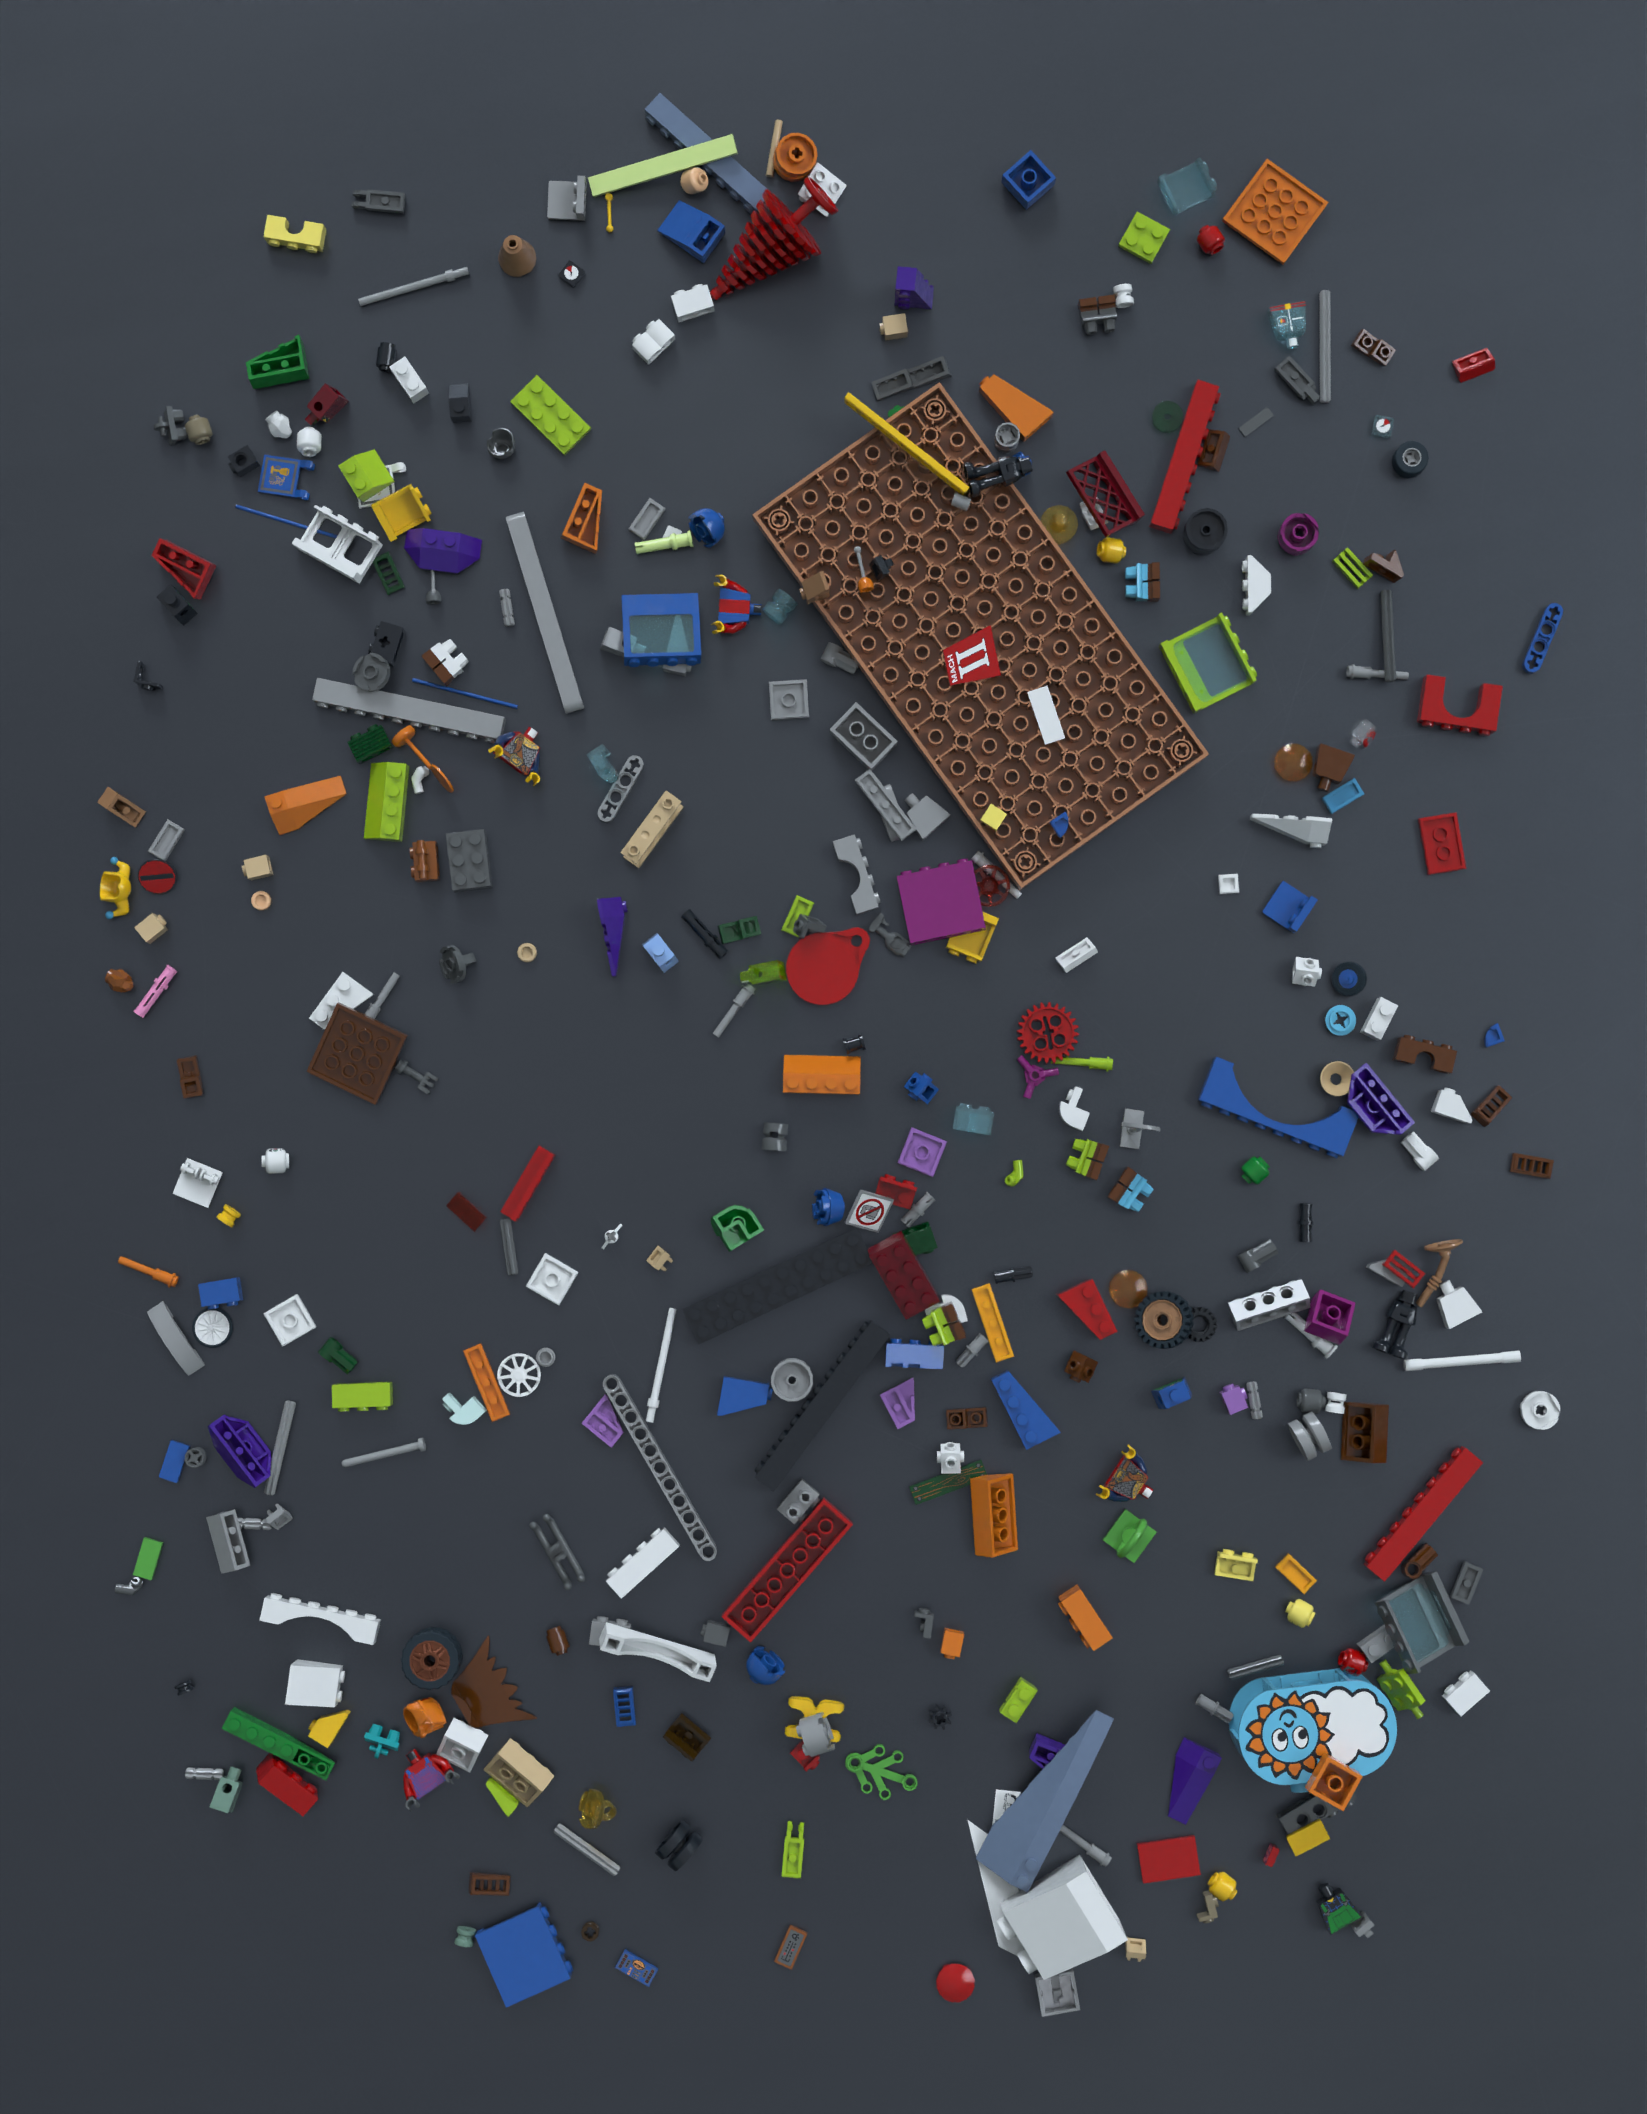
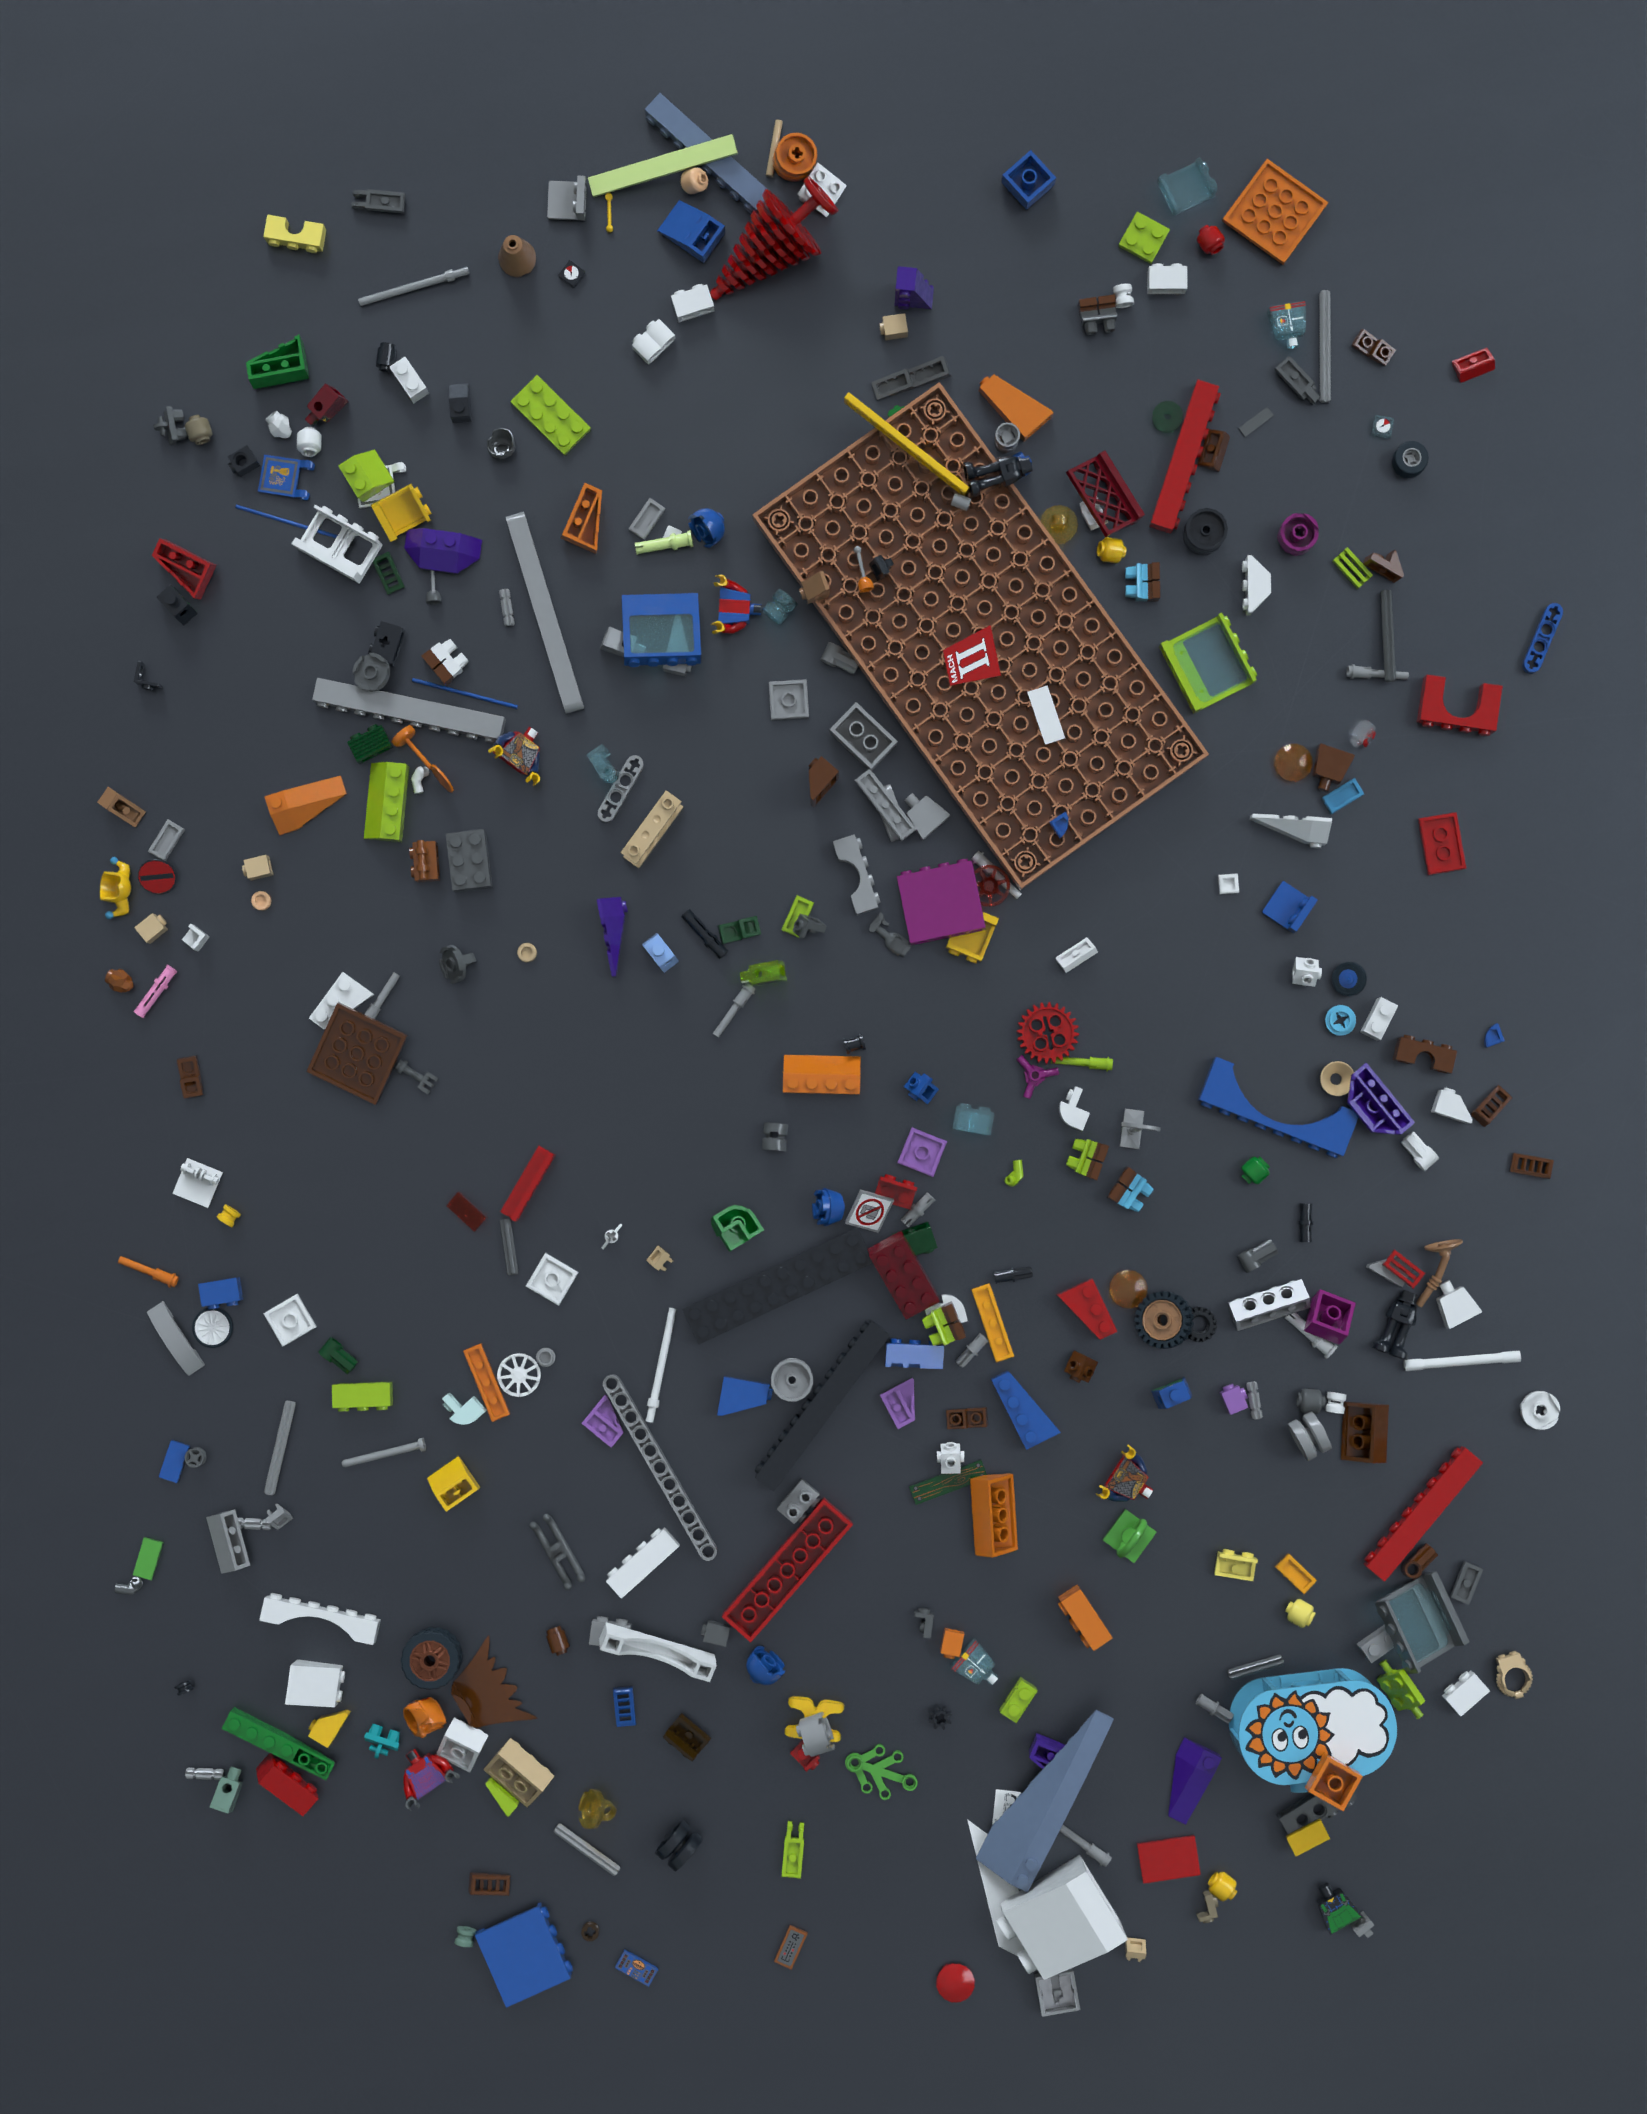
dark purple wedge [208,1415,271,1488] -> none
white head [262,1148,289,1174] -> none
red piece [786,927,870,1005] -> none
light yellow tile [980,804,1007,831] -> none
red tile [1263,1843,1280,1867] -> none
red head [1338,1648,1368,1676] -> none
none -> white panel [182,923,210,952]
none -> yellow slope [427,1456,481,1512]
none -> reddish brown slope [808,756,839,808]
none -> clear light blue torso [950,1638,999,1685]
none -> white brick [1147,263,1187,294]
none -> tan piece [1496,1651,1533,1699]

